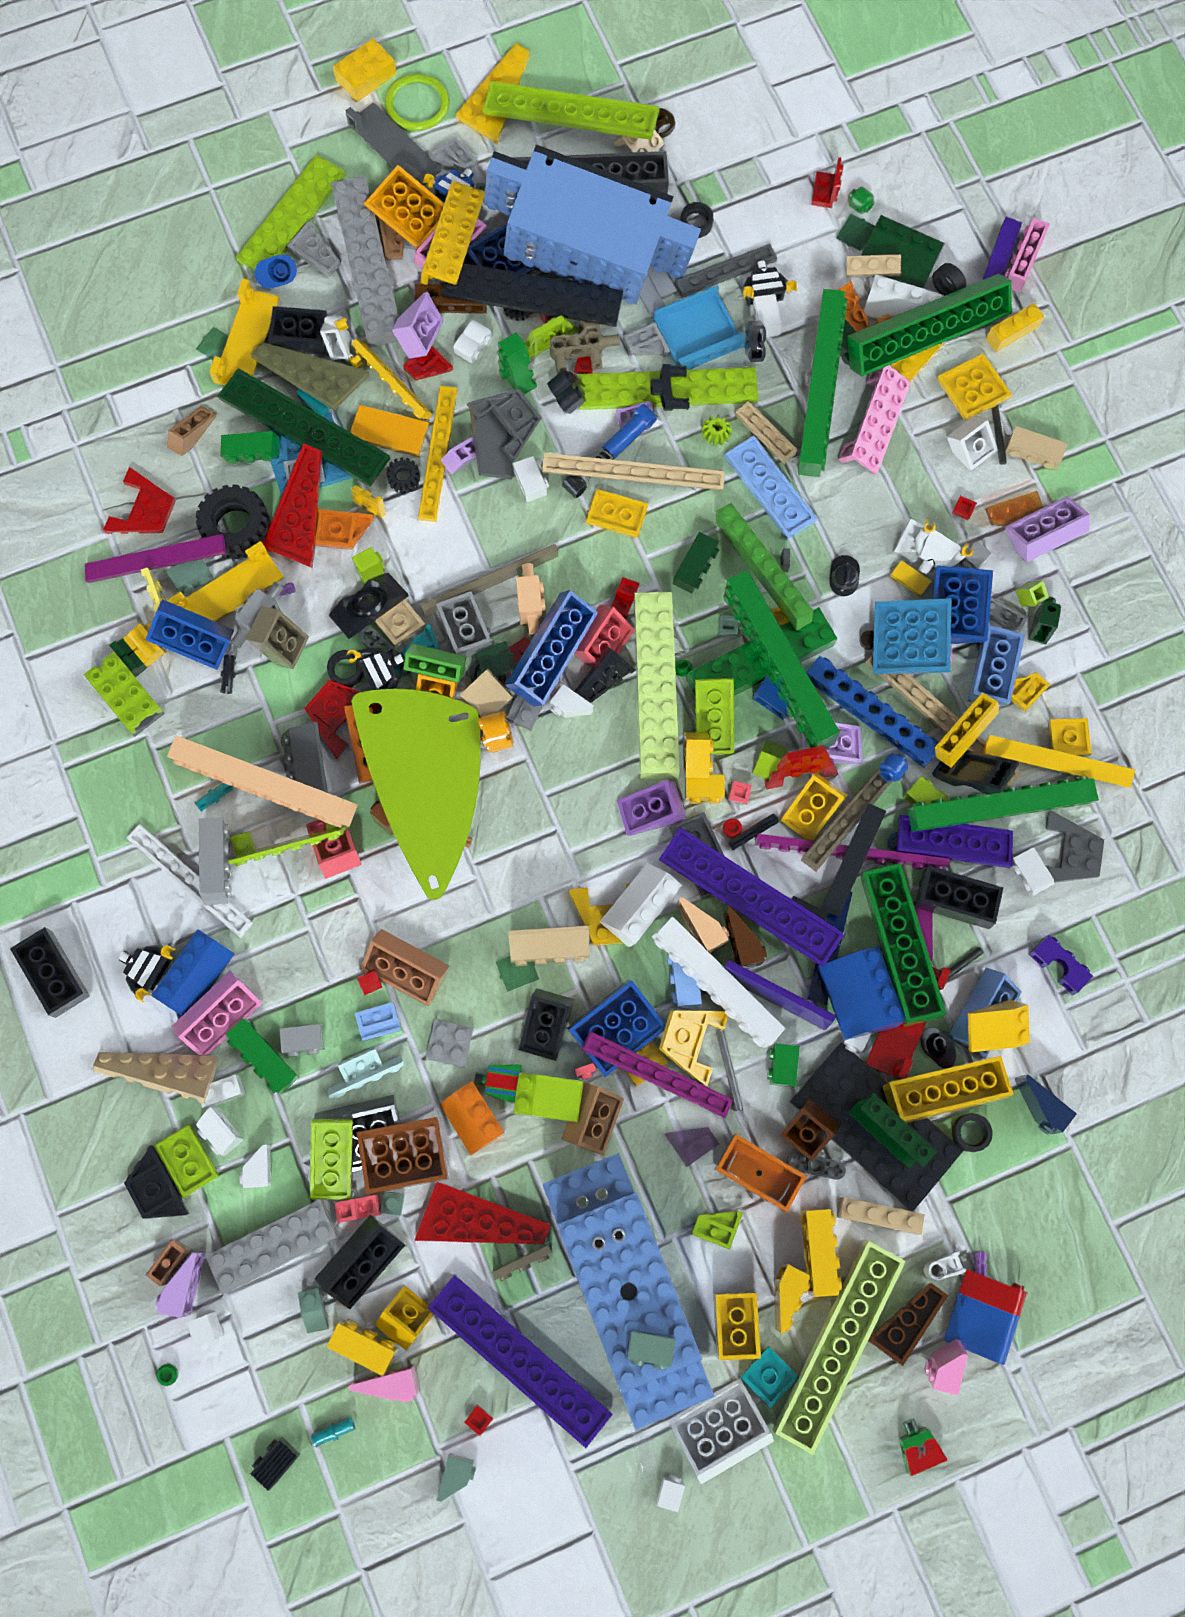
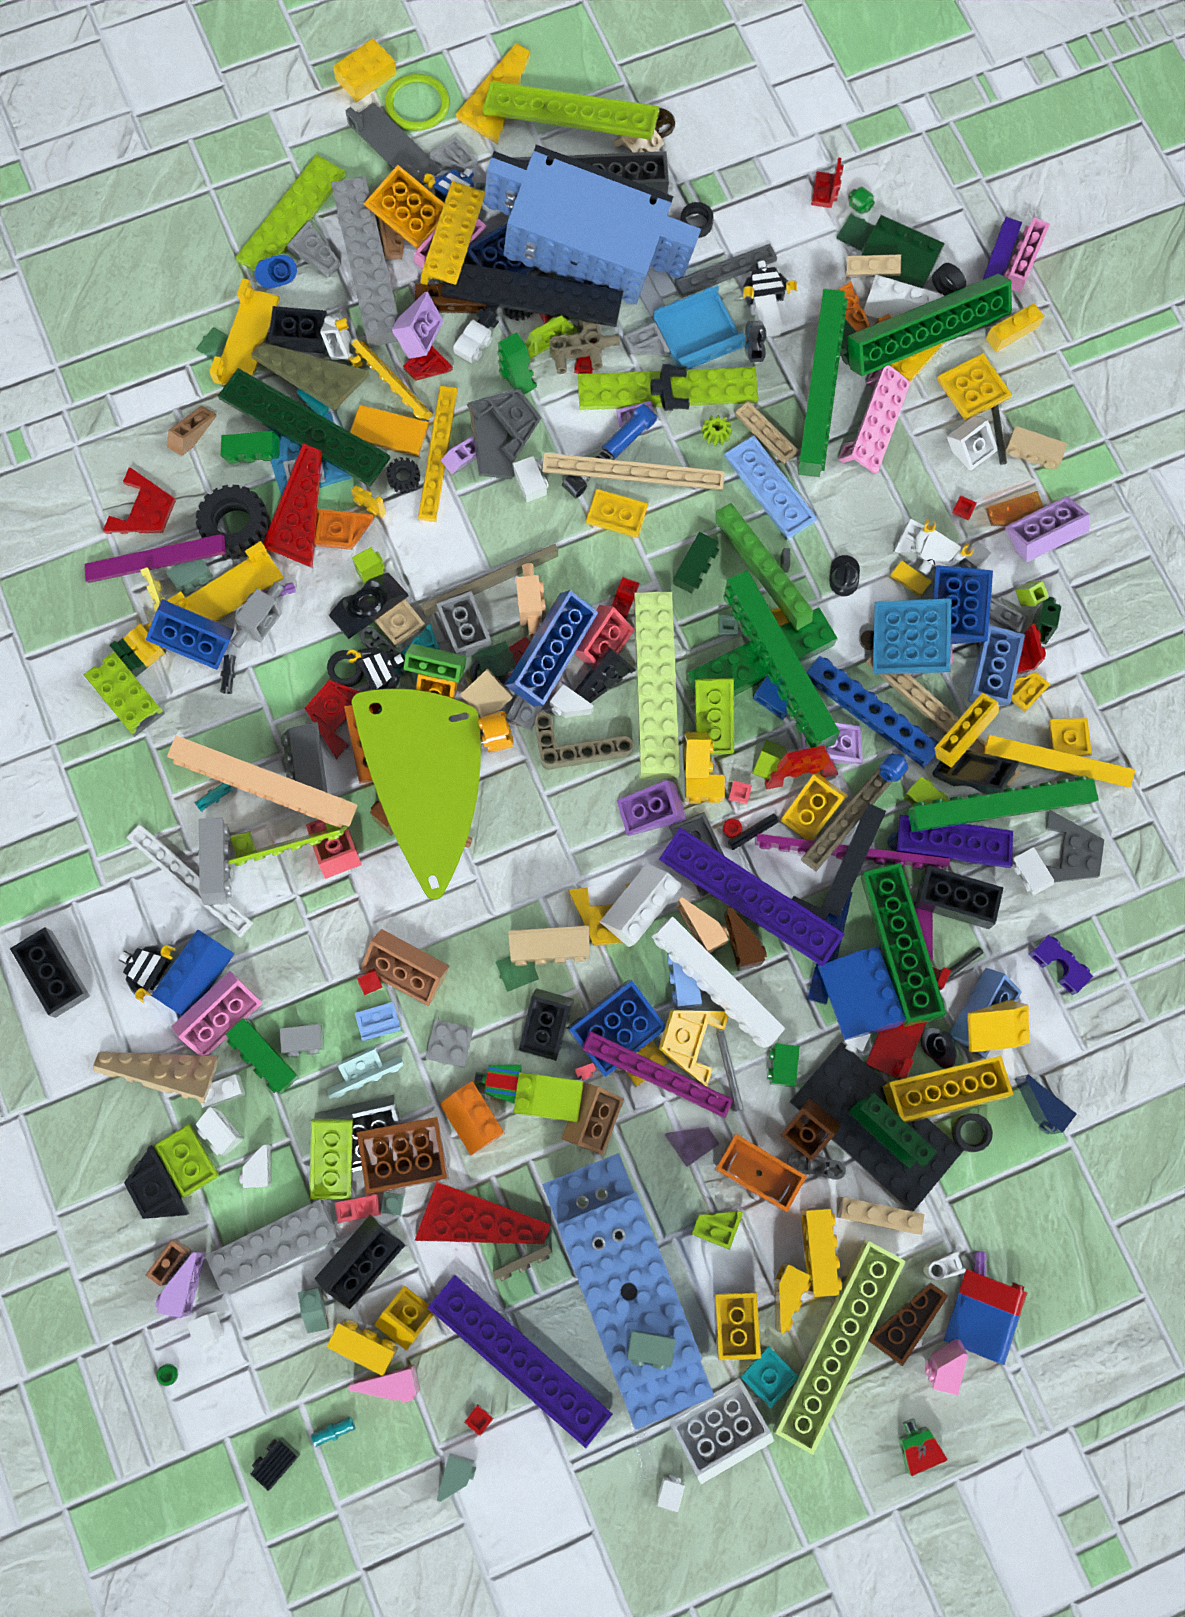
dark tan brick [246,606,309,669] -> none
black brick [547,370,586,414] -> none
green plate [675,660,693,677] -> none
dark purple tile [724,960,836,1030] -> none
none -> black gear [476,307,499,329]
none -> dark tan beam [535,712,633,769]
none -> red bracket [1017,624,1046,674]

